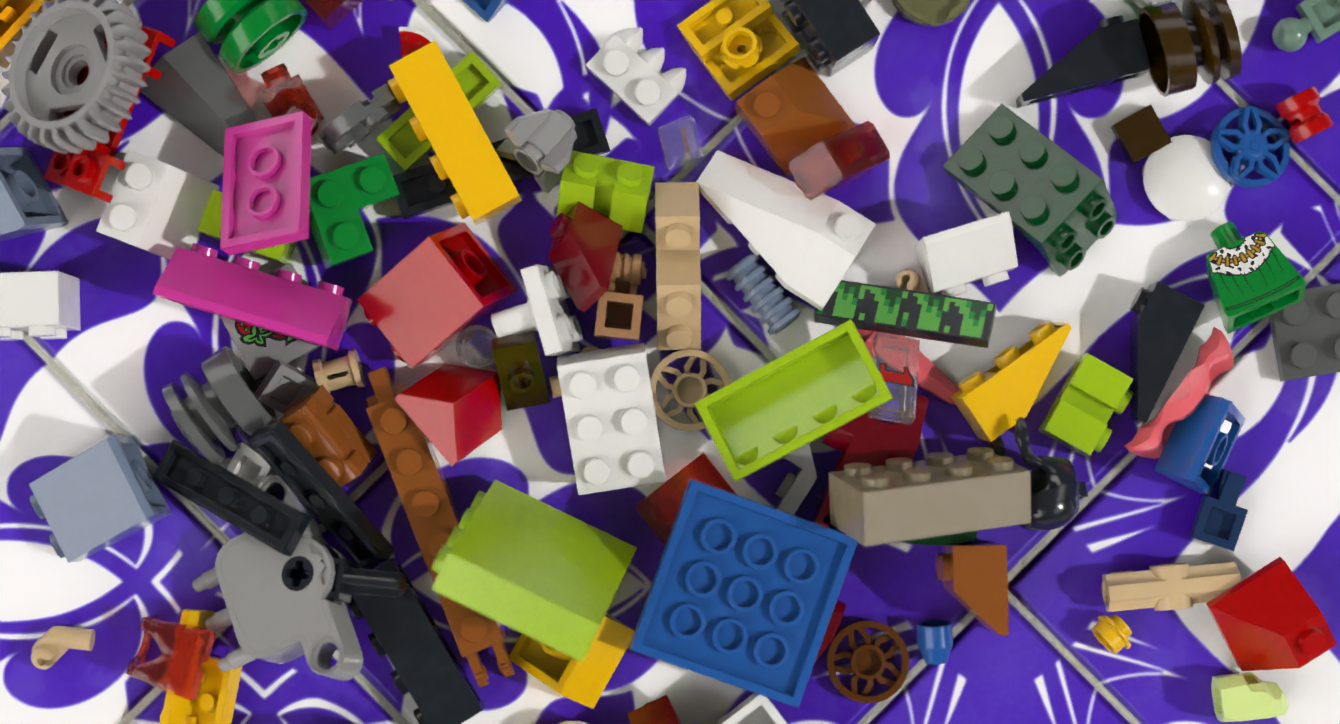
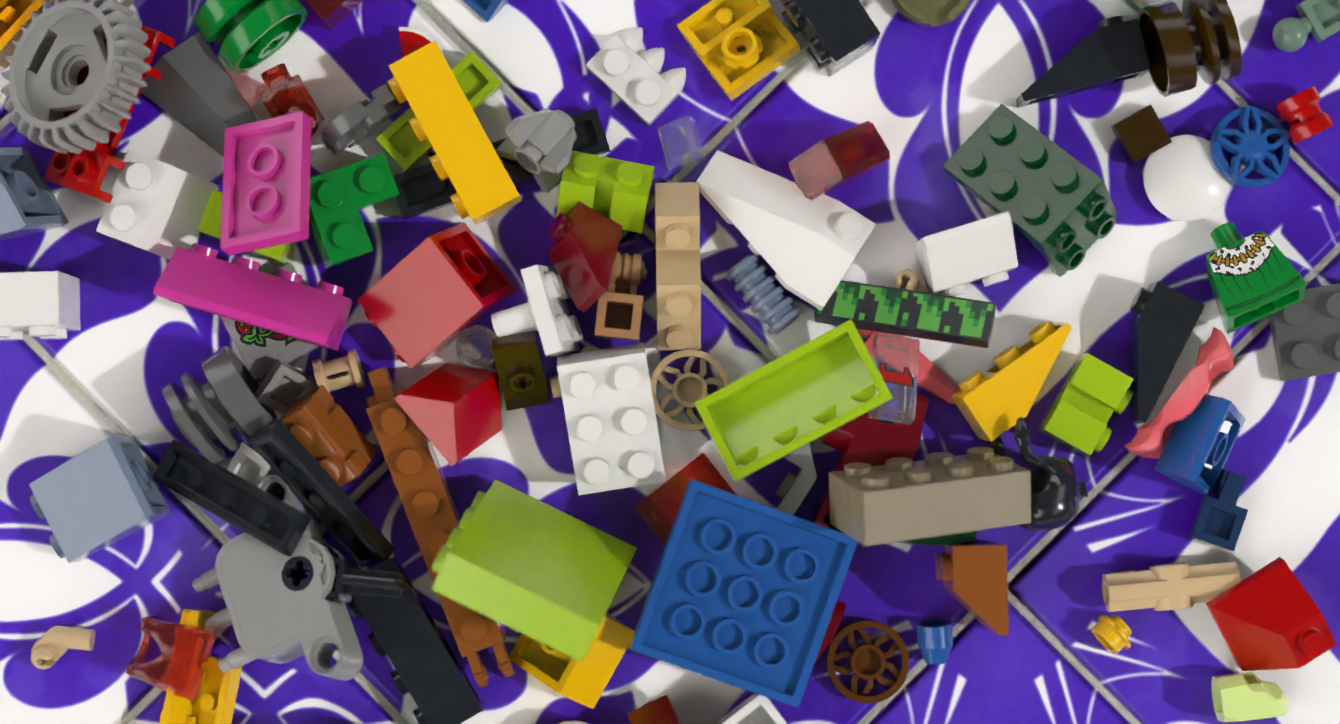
dark orange slope [735,57,856,178] -> none

